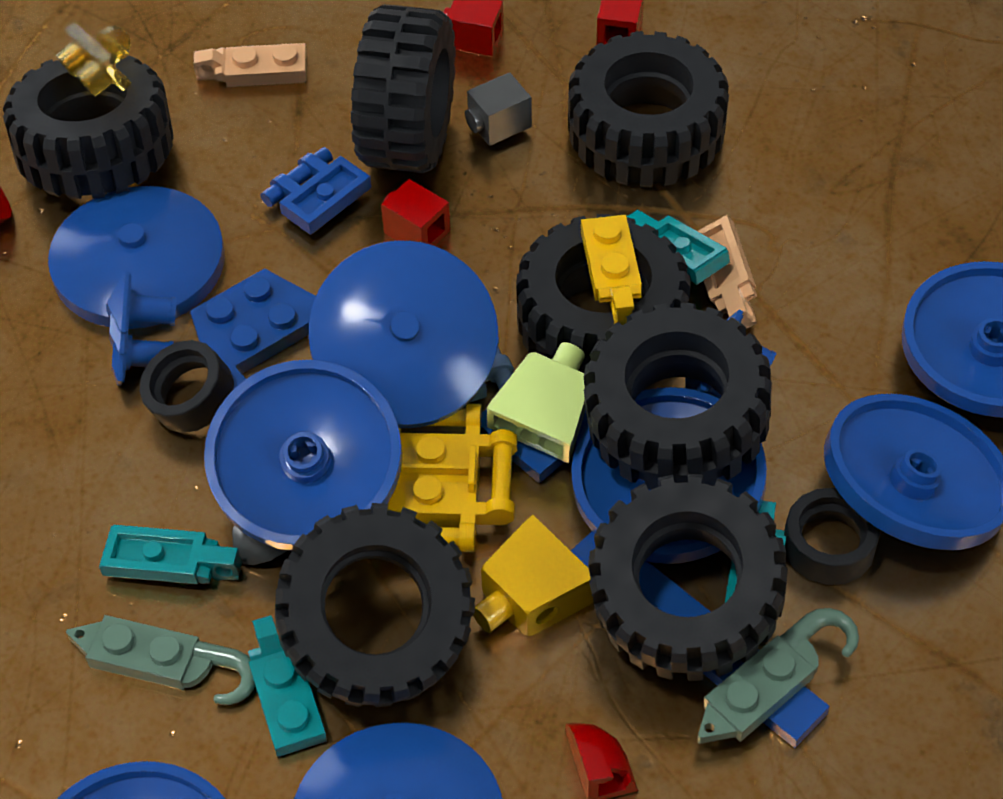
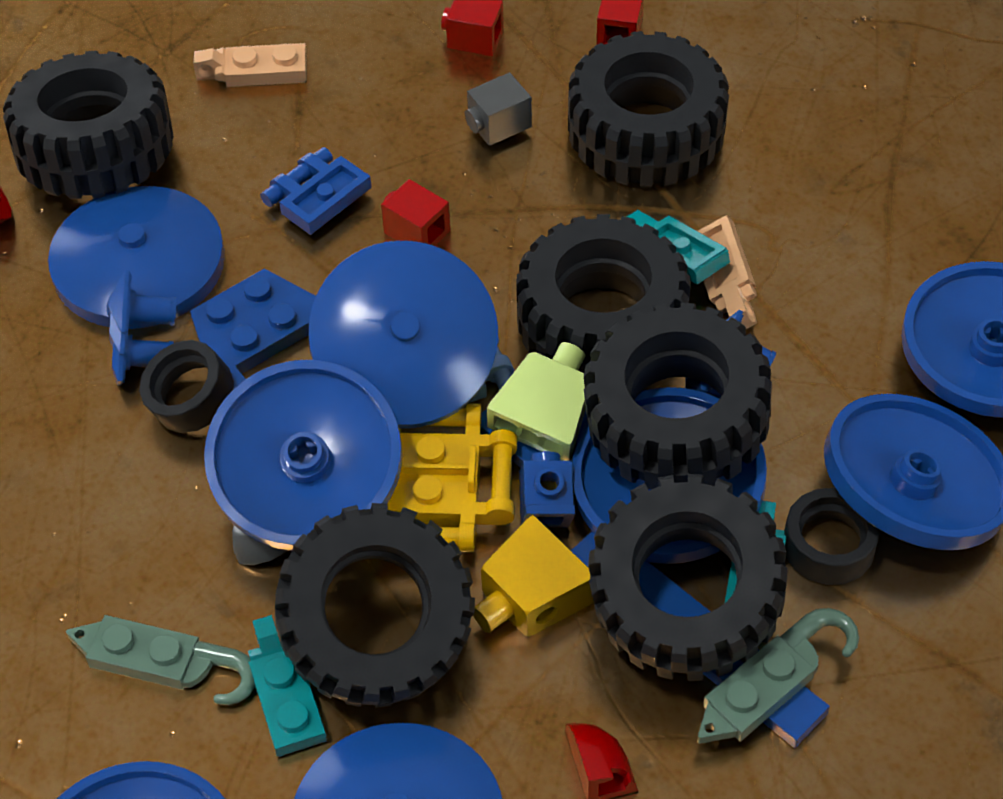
clear yellow hips [55,23,132,97] -> none
teal hinge [99,524,242,584] -> none
black tyre [351,4,456,173] -> none
yellow hinge [581,215,642,325] -> none
none -> blue brick [519,451,575,528]

